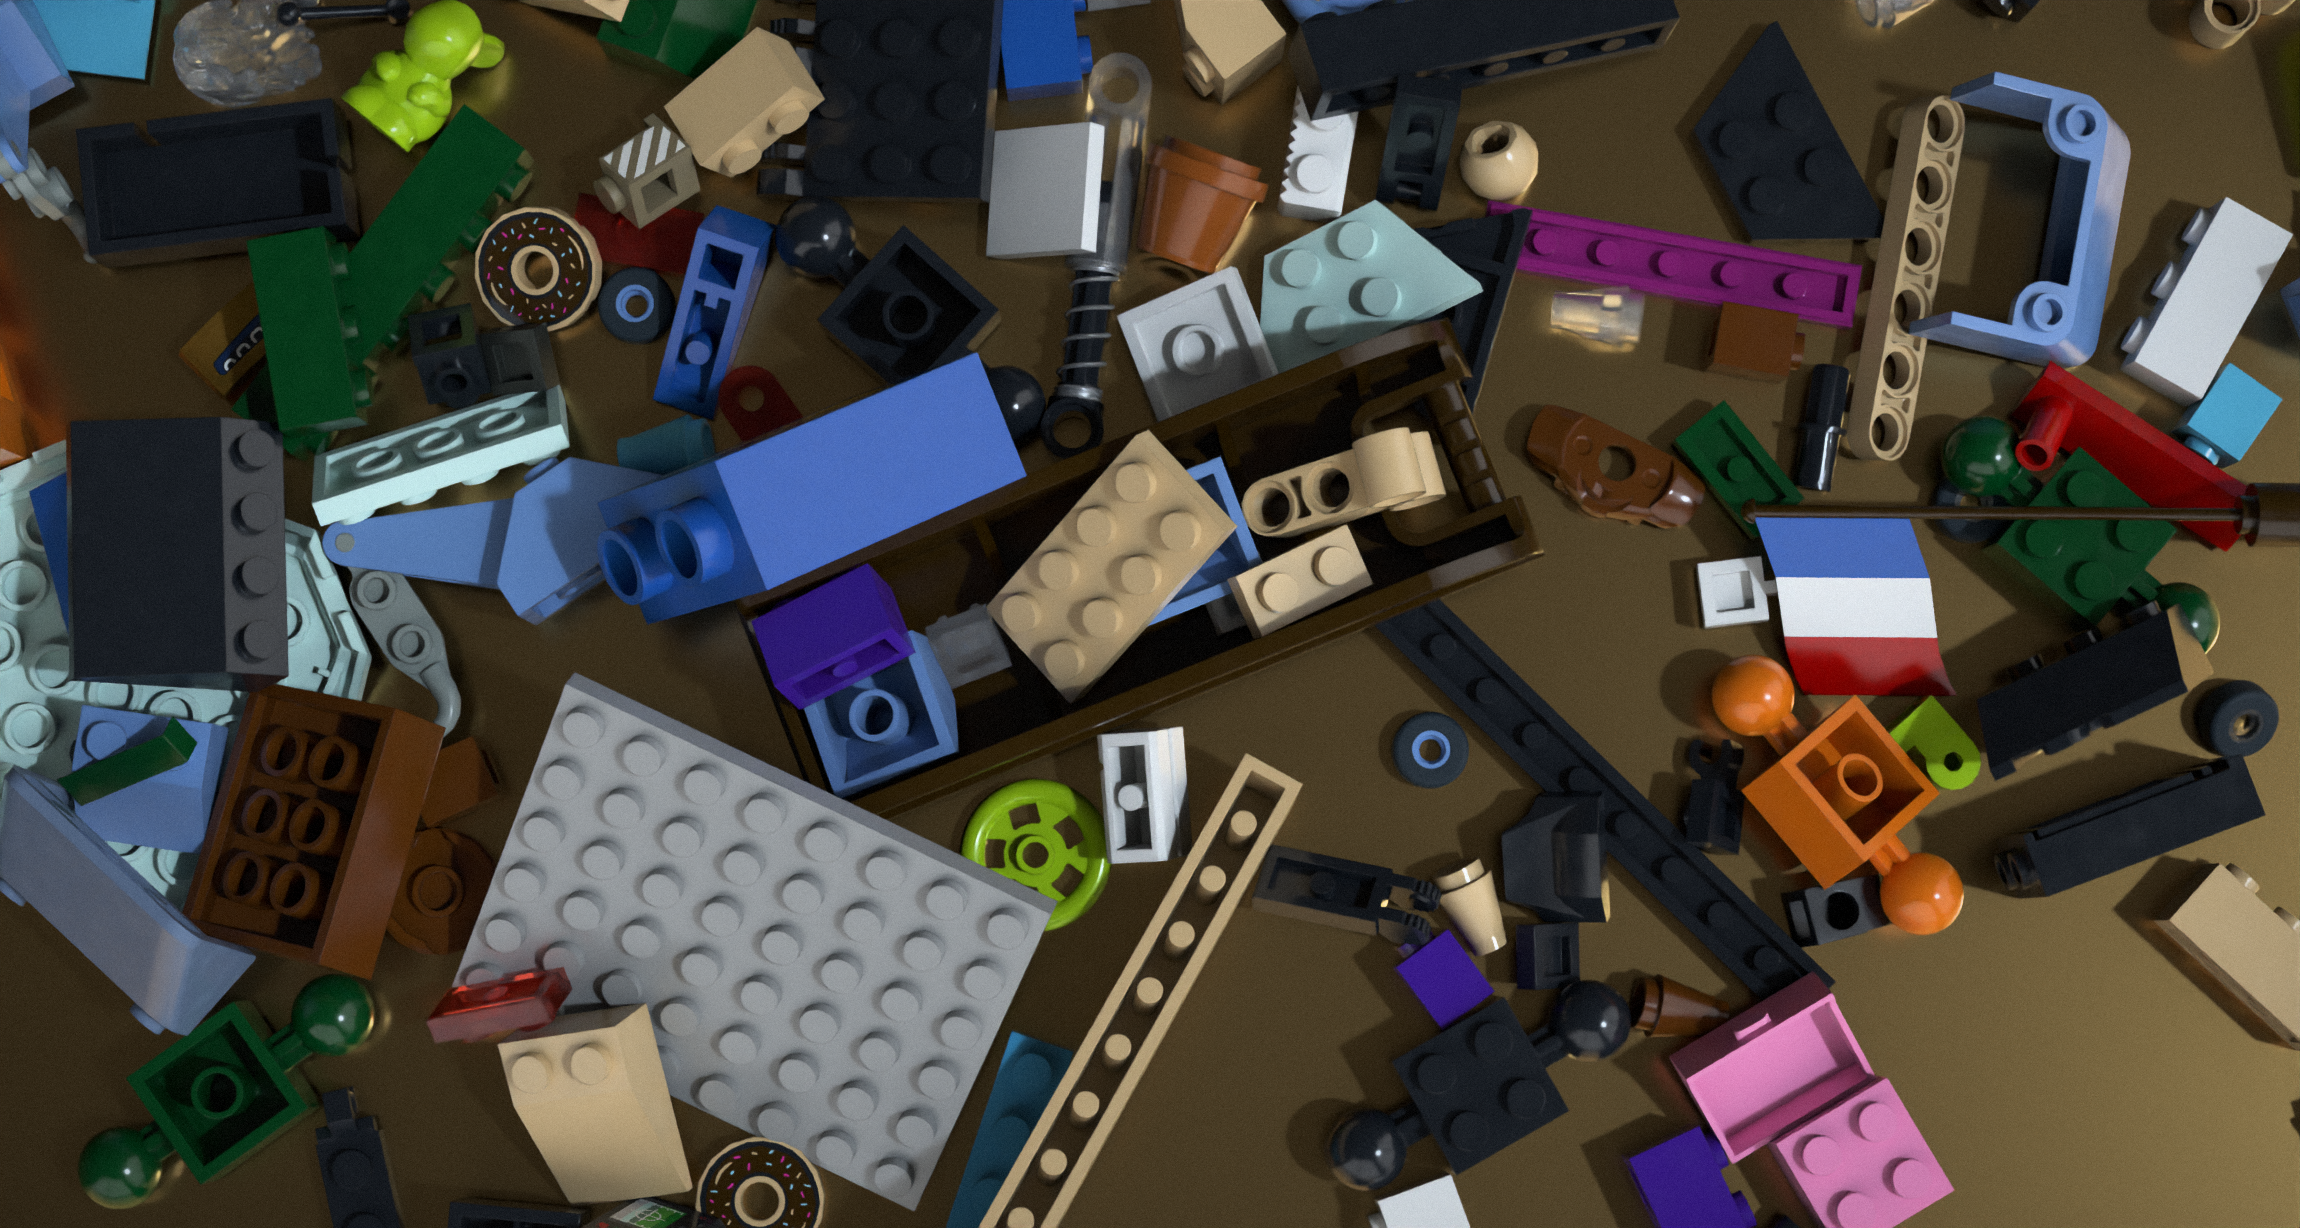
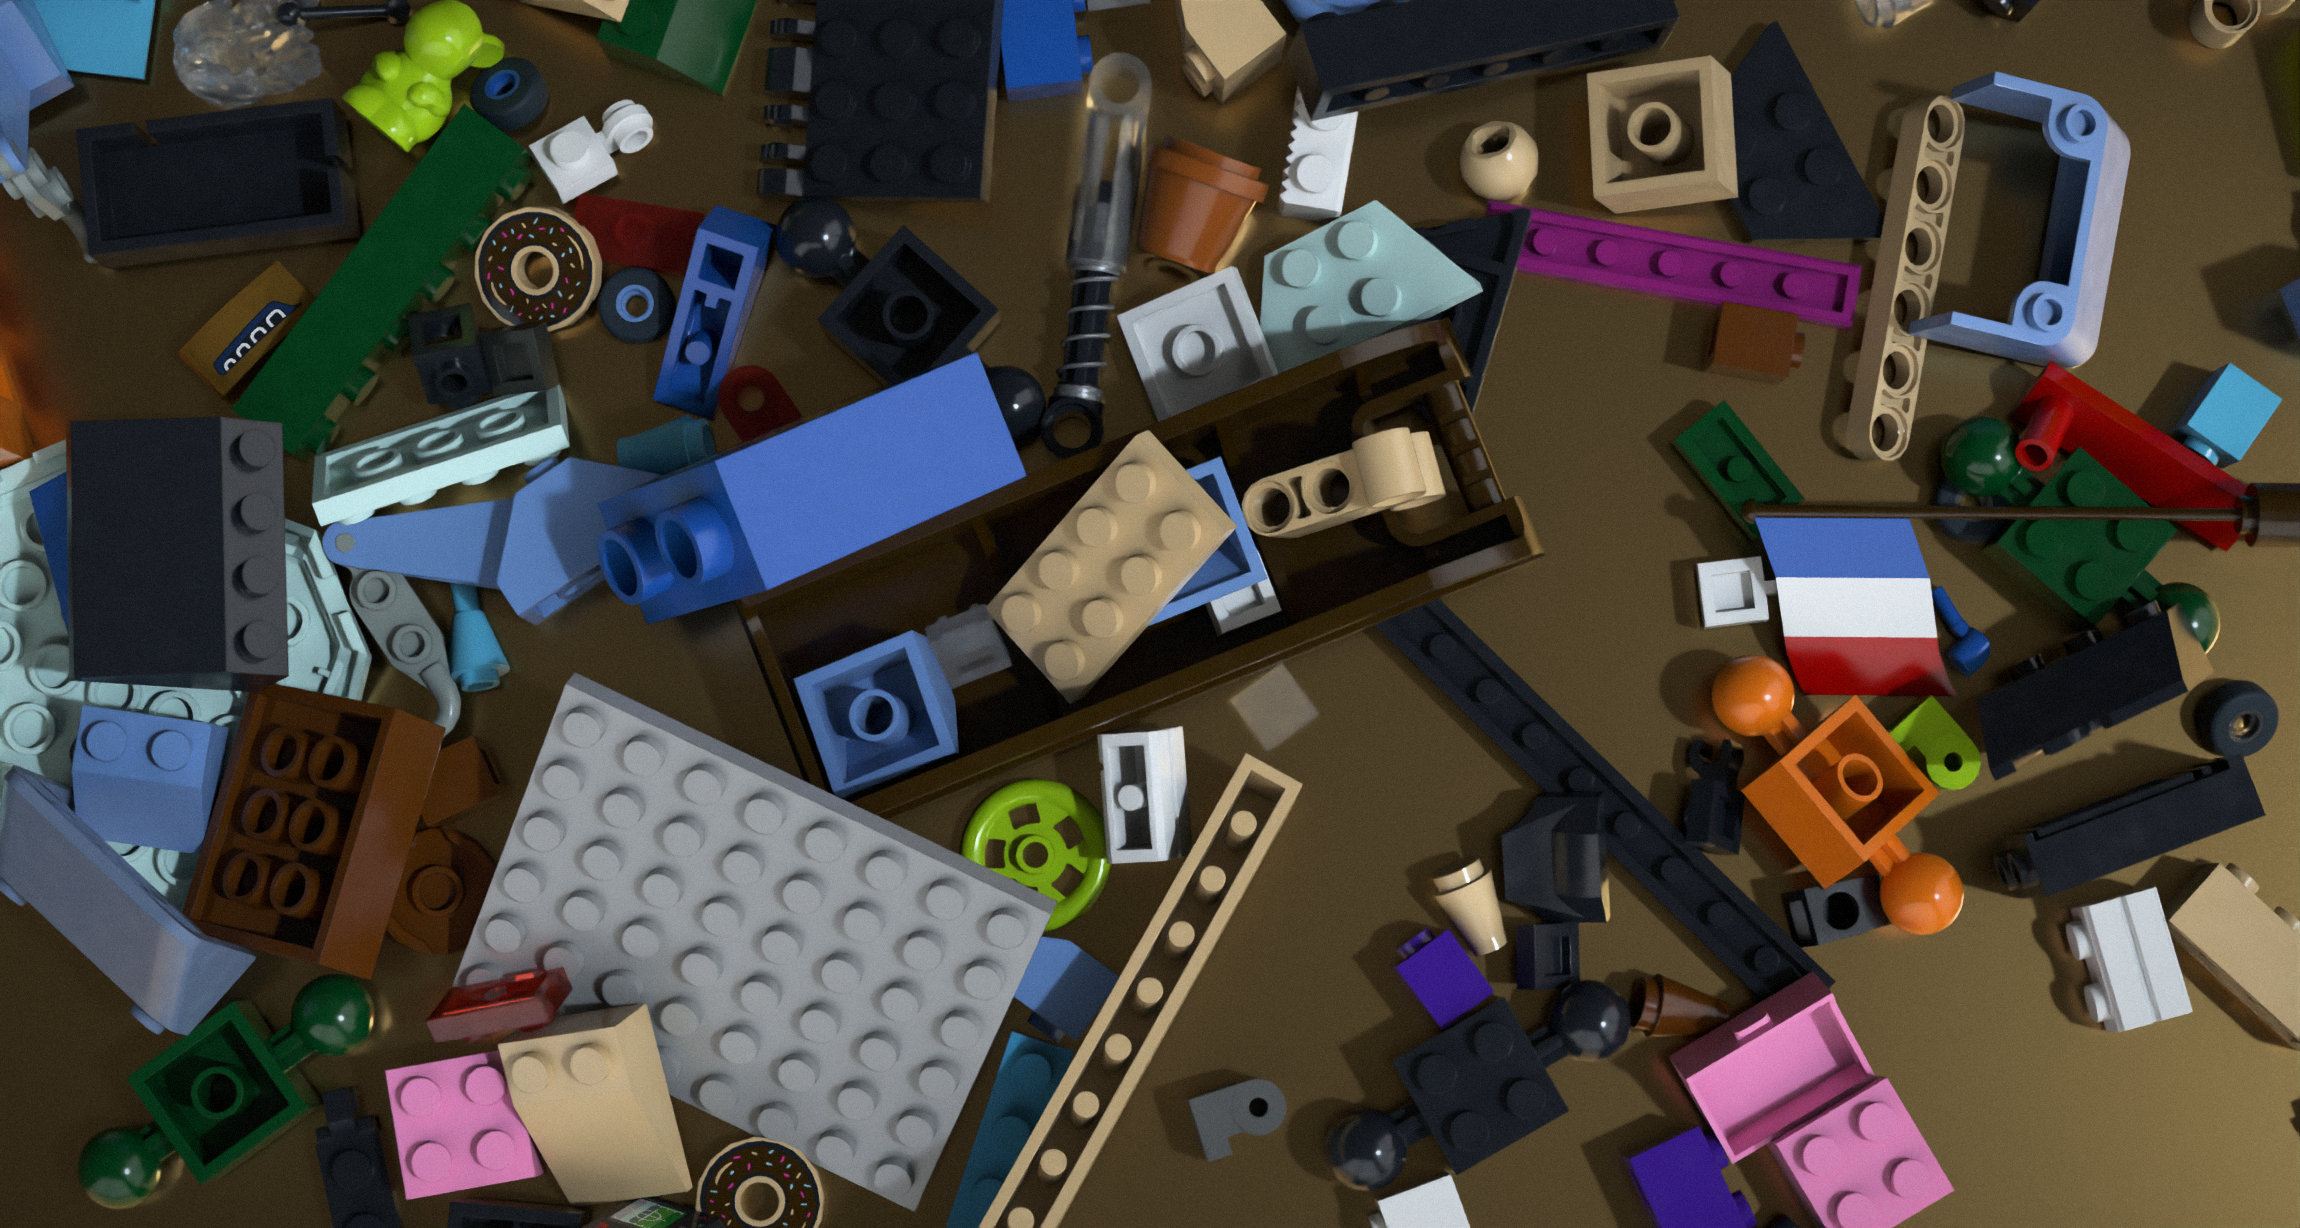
dark green piece [57,716,197,806] -> none
dark green brick [246,226,375,439] -> none
dark tan brick [593,113,700,229] -> none
tan brick [664,27,825,178] -> none
dark purple brick [751,563,916,710] -> none
white tile [986,122,1105,259] -> none
tan plate [1227,524,1373,639] -> none
black hinge [1251,844,1442,946] -> none
black plate [1374,74,1463,211] -> none
black wheel [1391,712,1469,789] -> none
reddish brown piece [1526,404,1706,529] -> none
clear cone [1550,286,1645,348] -> none
black axle [1792,363,1851,492] -> none
white brick [2119,197,2293,407] -> none
none -> bright pink brick [385,1050,546,1200]
none -> medium azure cone [448,583,510,692]
none -> black wheel [470,57,548,131]
none -> white plate [529,99,653,204]
none -> medium blue slope [1014,936,1120,1043]
none -> dark grey leg [1185,1078,1287,1162]
none -> clear tile [1230,663,1319,753]
none -> tan brick [1587,55,1738,214]
none -> blue hand [1932,586,1991,676]
none -> white brick [2066,887,2193,1032]

